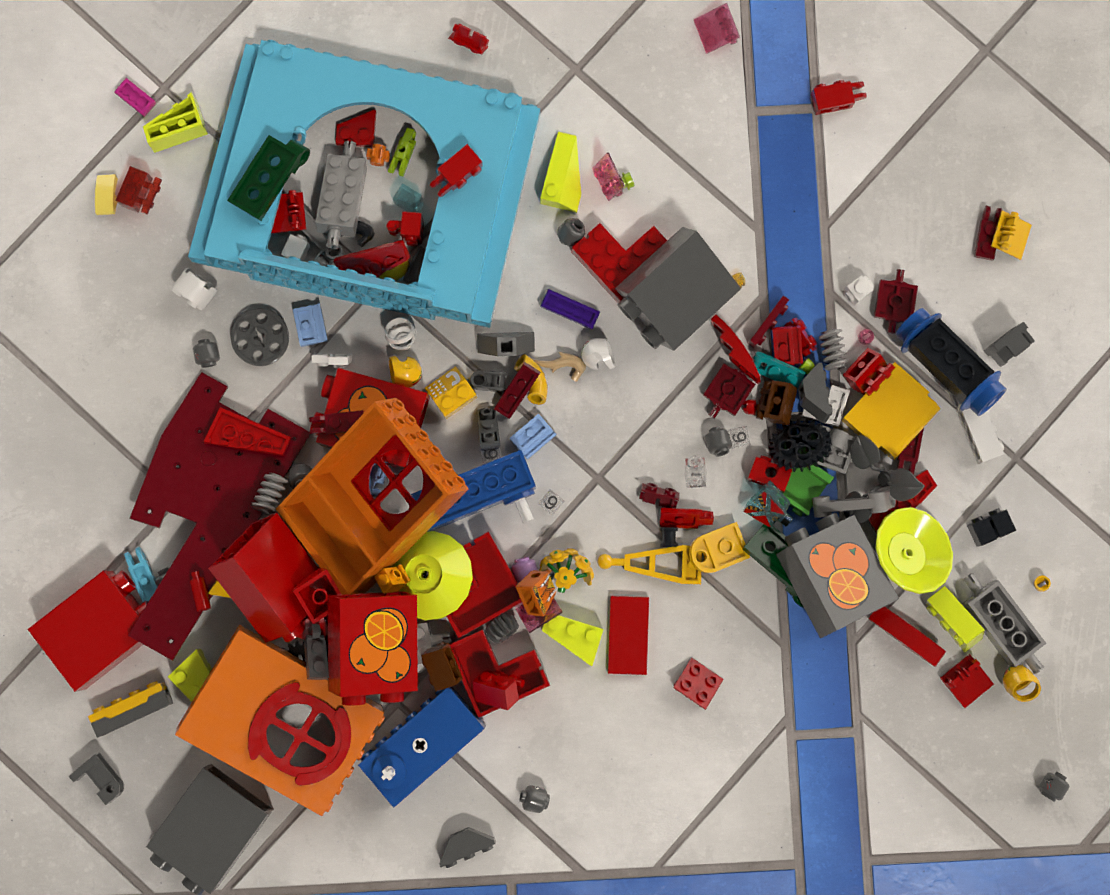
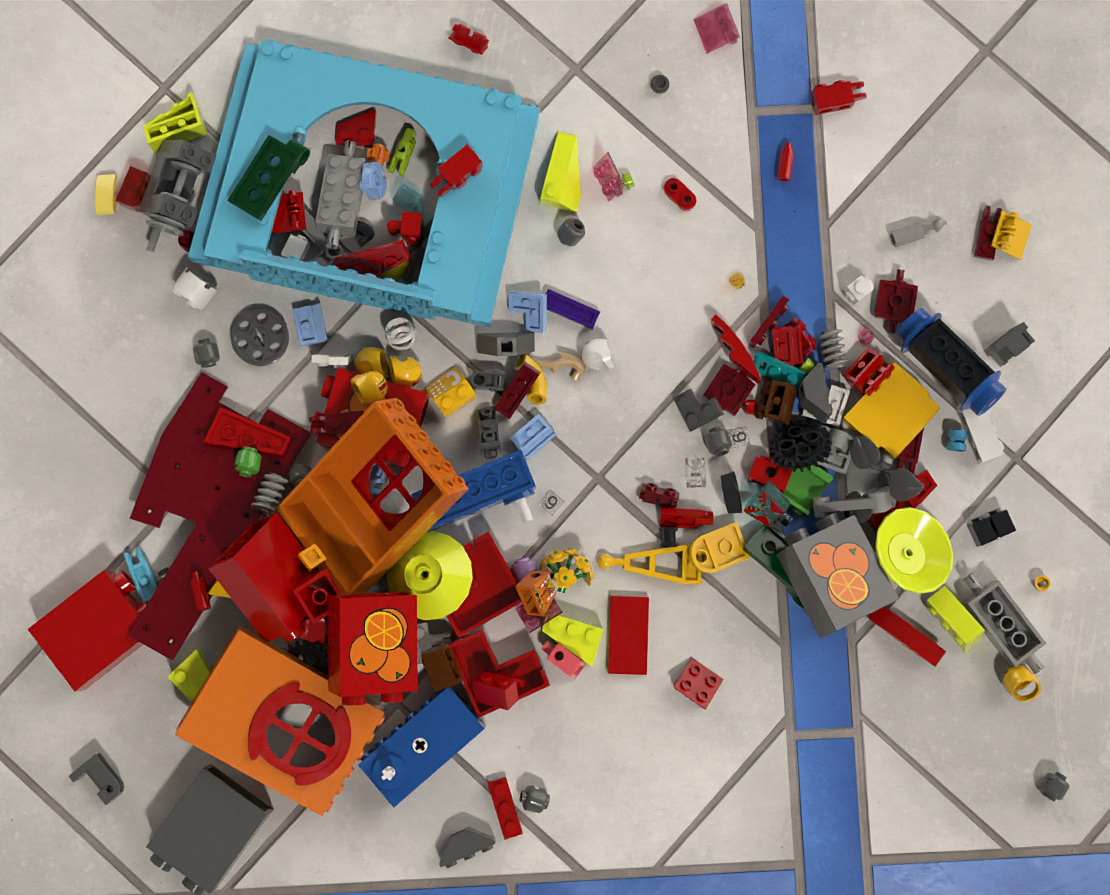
piece [88,681,173,738] -> none
dark pink plate [114,78,156,117] -> none
dark grey hinge [304,624,329,680] -> none
light orange brick [374,564,411,594] -> none
dark grey gear [485,612,519,644] -> none
red piece [571,223,668,303] -> none
dark grey brick [615,227,741,351] -> none
red hinge [940,654,994,708] -> none
none -> dark grey piece [139,140,217,252]
none -> dark red wheel [178,230,194,253]
none -> bright green head [234,447,262,477]
none -> light orange tile [298,544,326,572]
none -> yellow helmet [350,371,388,405]
none -> yellow helmet [354,347,389,378]
none -> light blue plate [359,162,387,200]
none -> red plate [487,776,523,840]
none -> light blue plate [509,291,547,333]
none -> coral torso [541,640,586,679]
none -> dark grey plate [651,75,669,94]
none -> red plate [663,178,697,211]
none -> dark grey plate [673,389,724,432]
none -> black tyre [721,471,742,514]
none -> red cylinder [777,142,794,182]
none -> light grey wheel [890,218,947,247]
none -> dark azure wheel [946,430,967,452]

